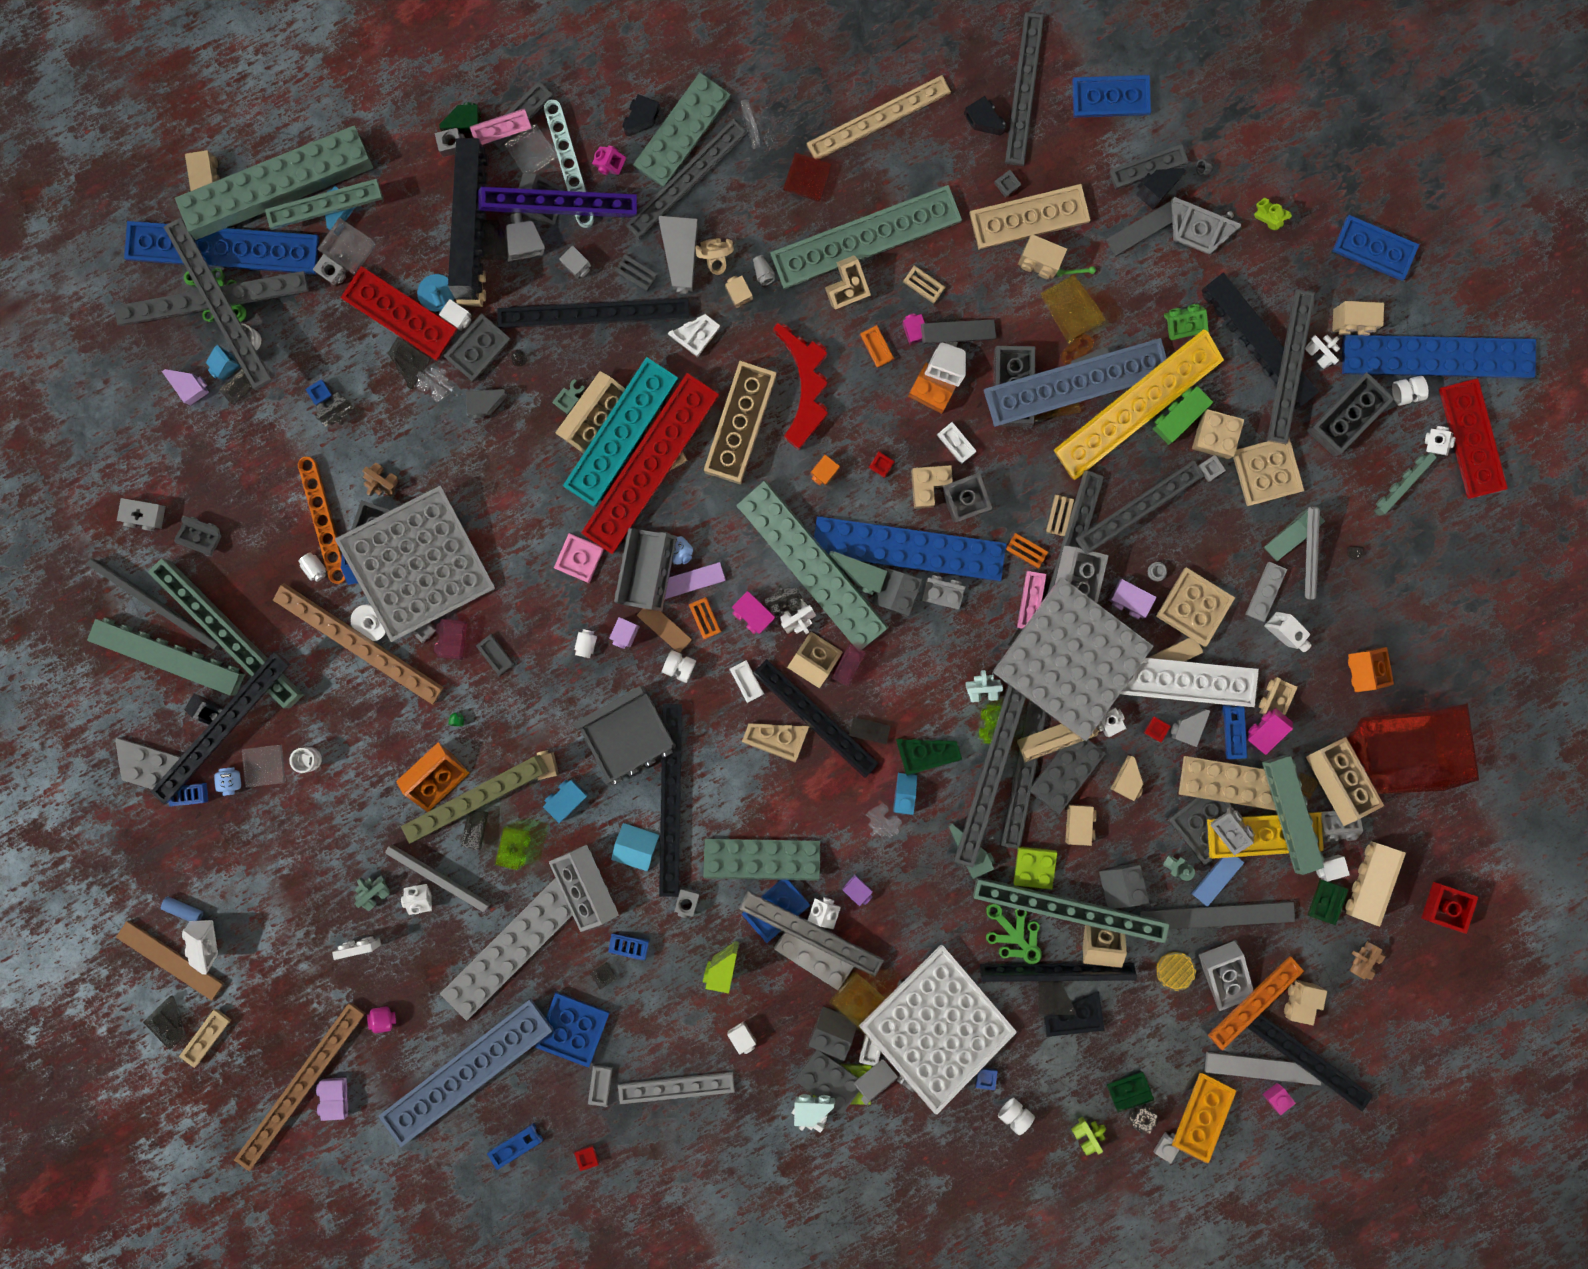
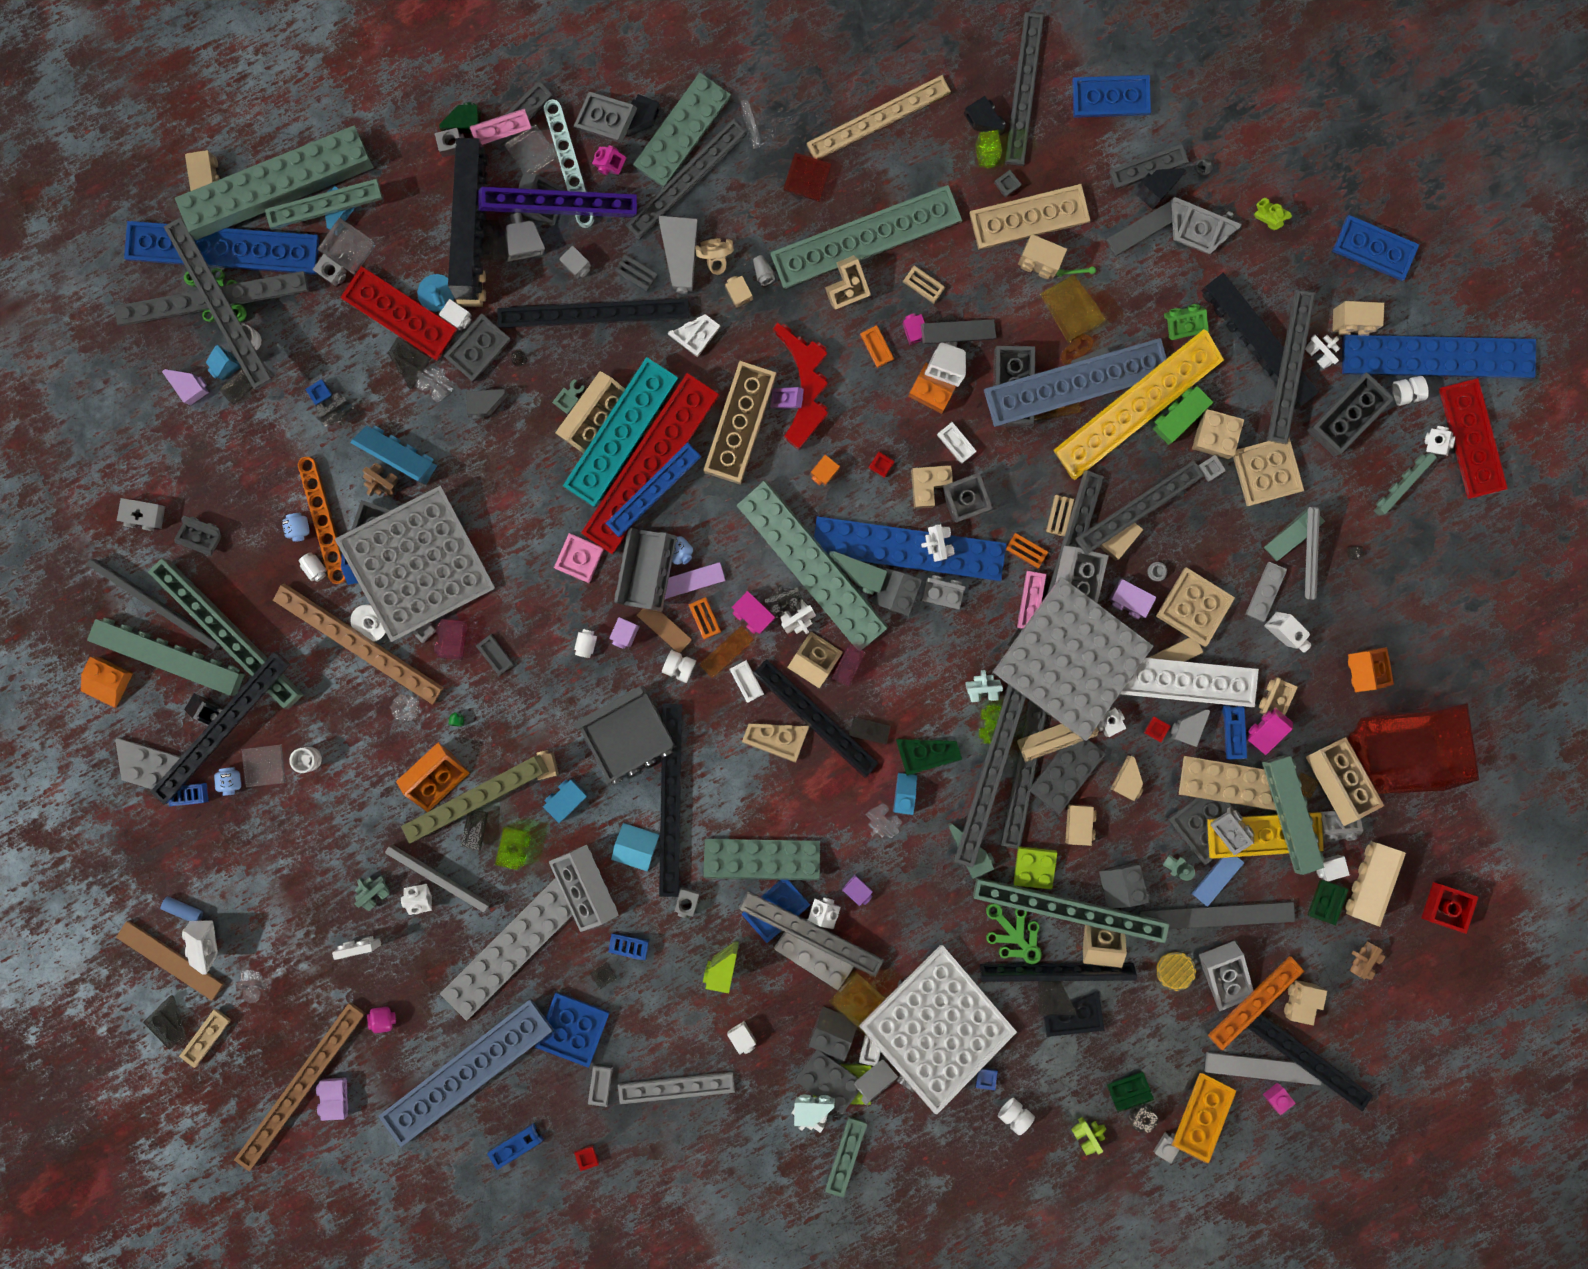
none -> orange slope [81,657,133,708]
none -> clear hips [236,970,267,1003]
none -> light blue head [282,513,310,542]
none -> dark azure slope [350,425,437,485]
none -> clear brick [389,694,421,722]
none -> dark grey plate [574,92,637,143]
none -> blue tile [606,443,702,537]
none -> clear orange tile [699,626,754,678]
none -> medium lavender plate [770,387,804,409]
none -> sand green plate [825,1116,867,1198]
none -> white hips [921,524,954,562]
none -> clear neon green brick [975,130,1002,168]
none -> tan brick [1099,523,1143,561]

